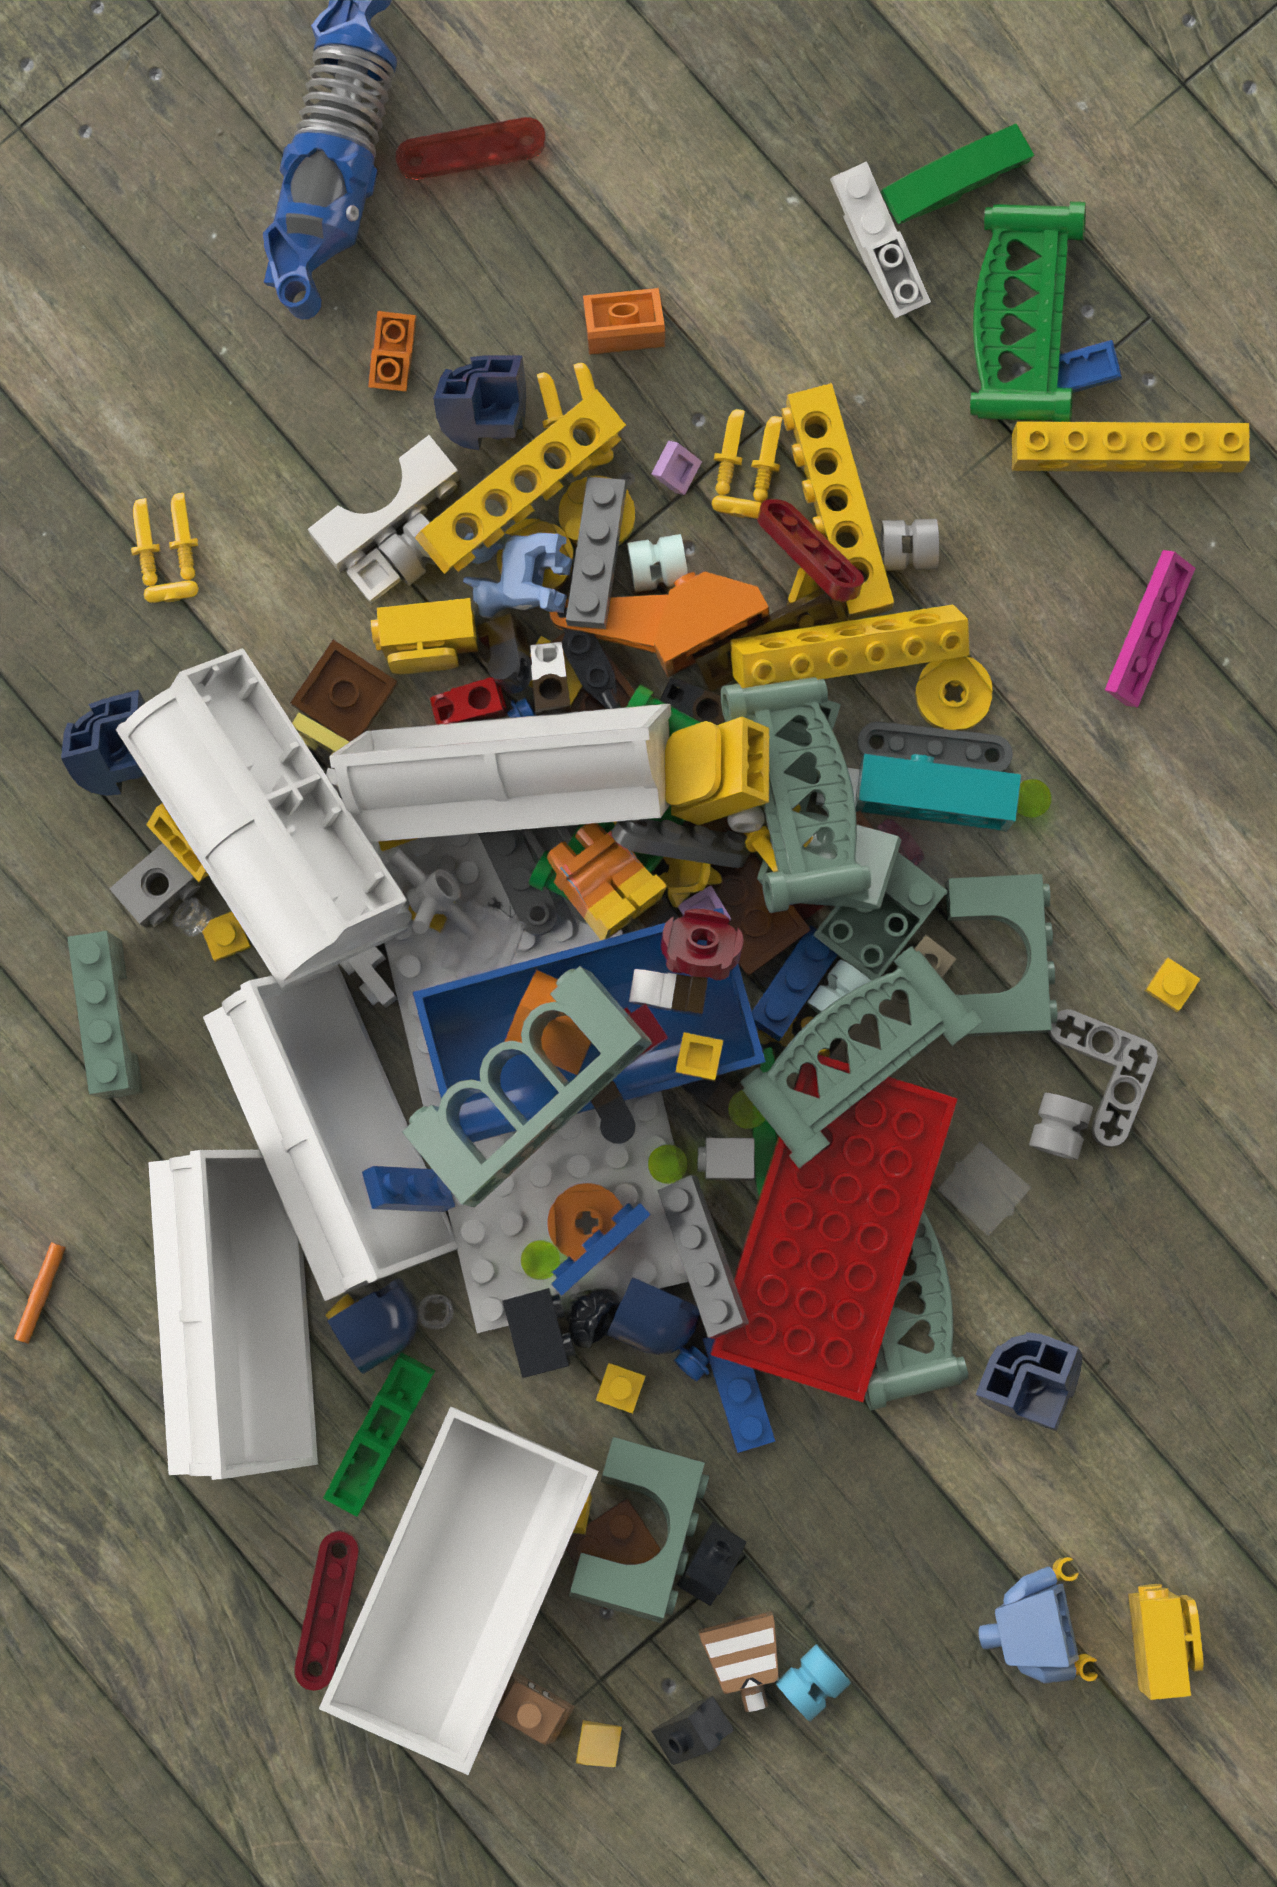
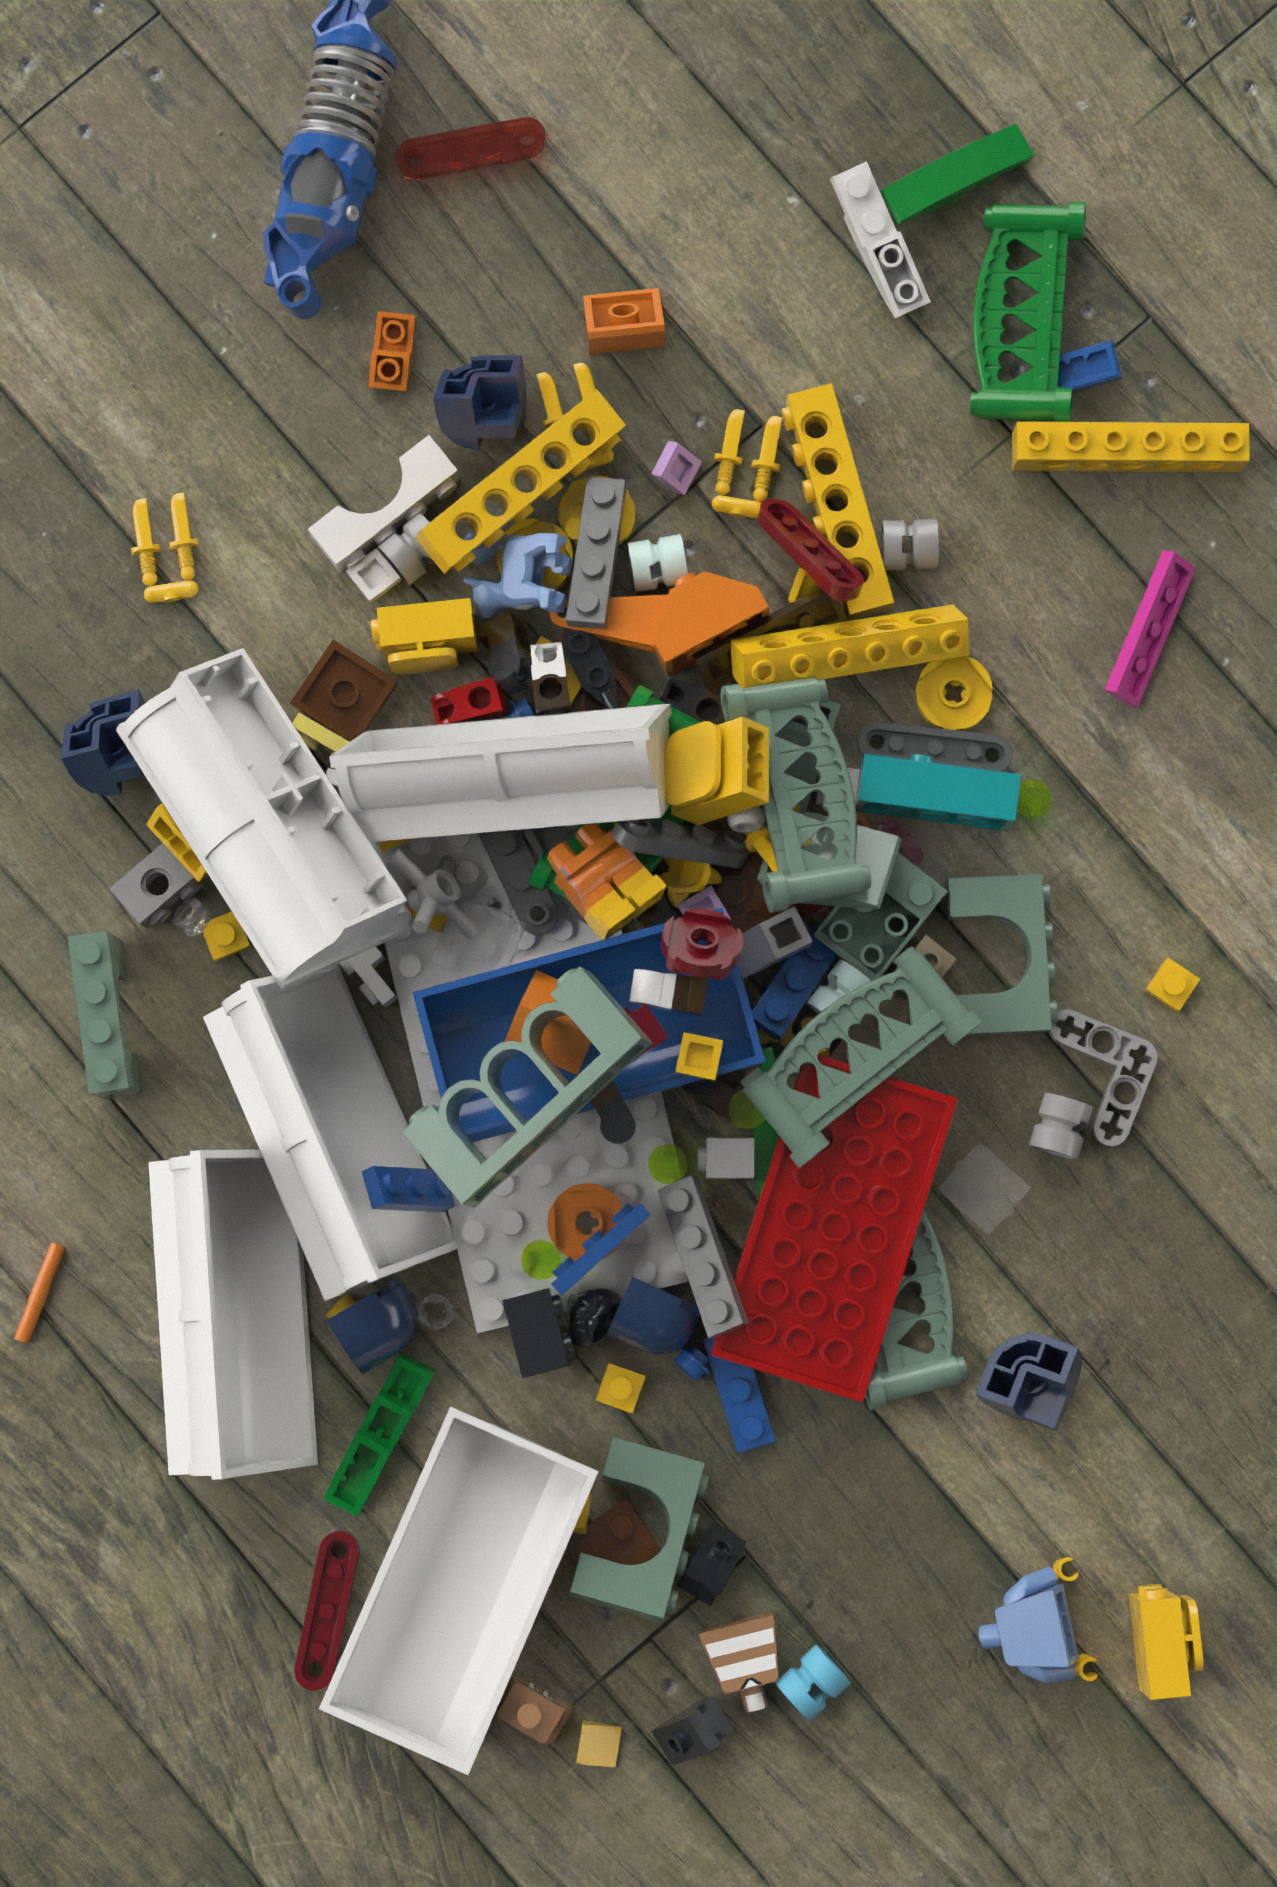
none -> light grey slope [738,907,812,980]

